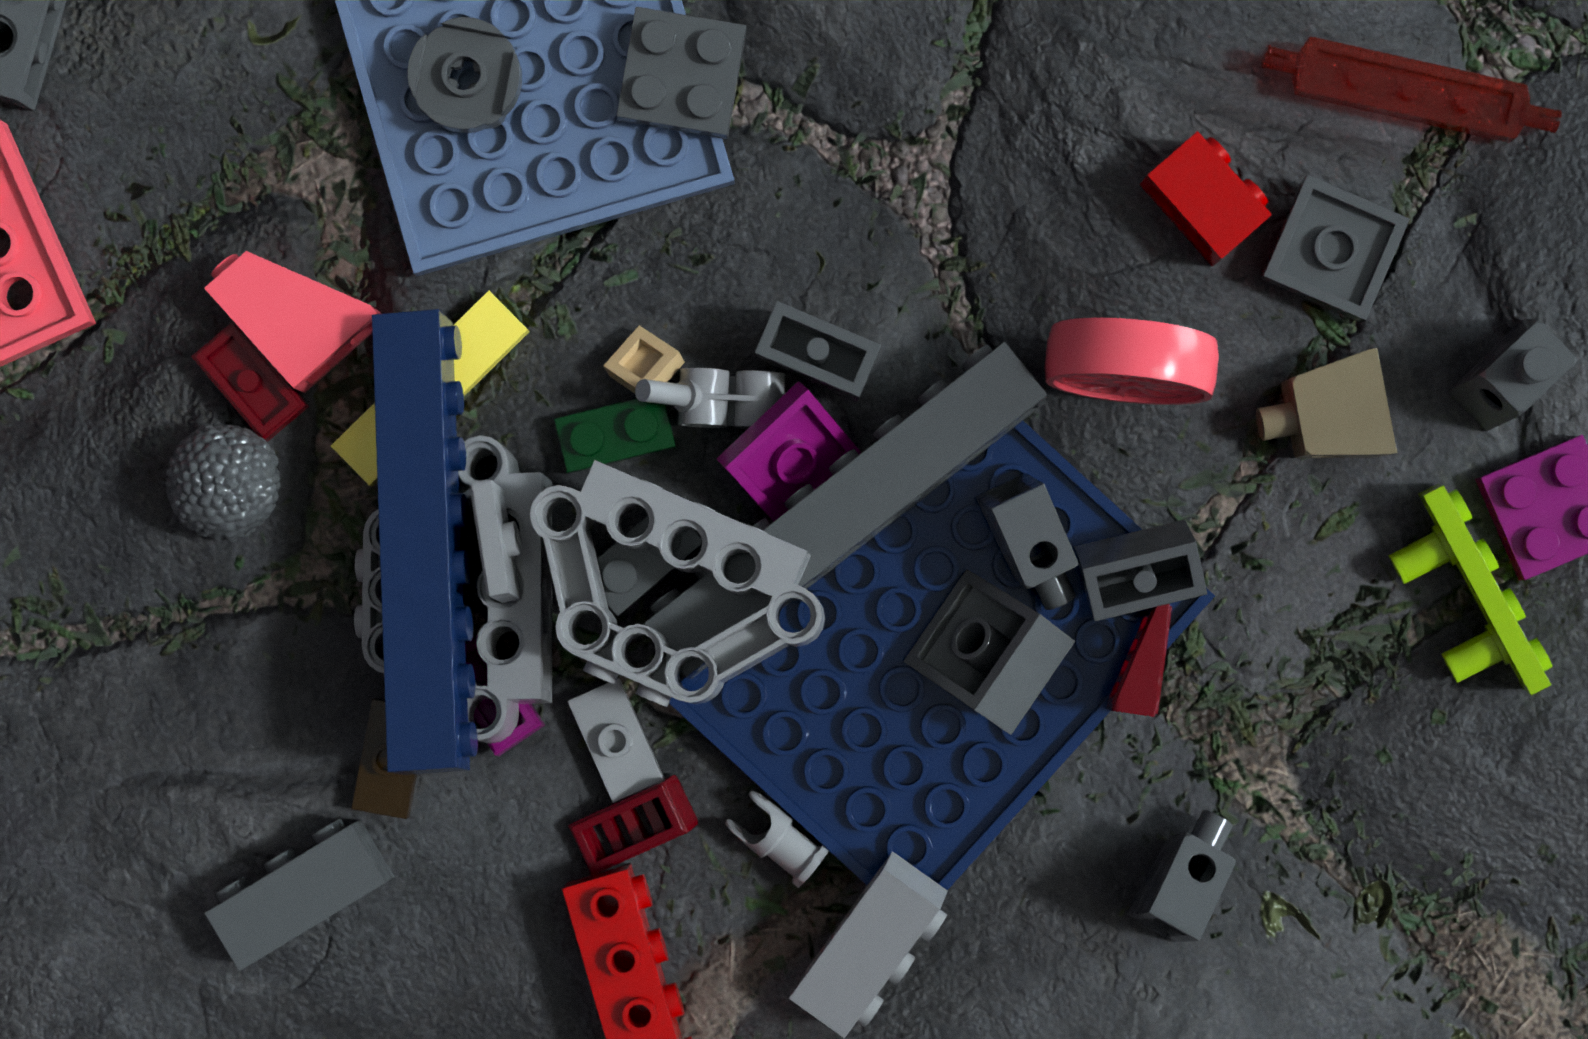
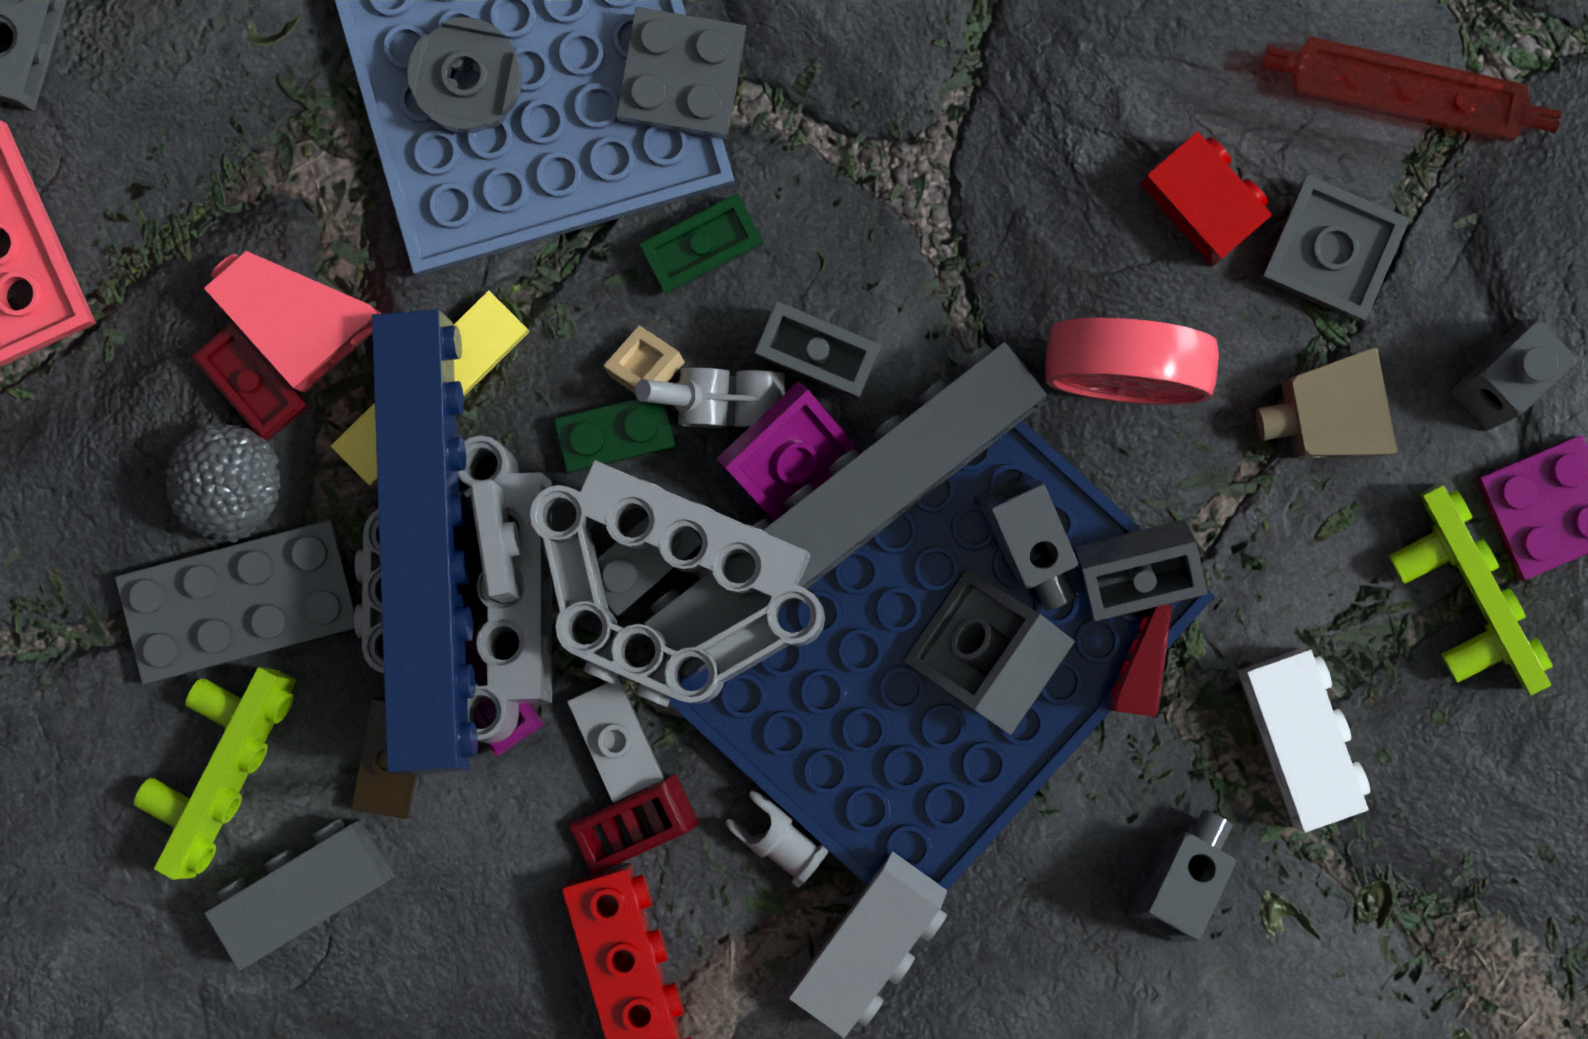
none -> dark grey plate [115,520,357,685]
none -> lime plate [134,667,297,880]
none -> dark green plate [639,193,764,296]
none -> white brick [1237,648,1370,833]

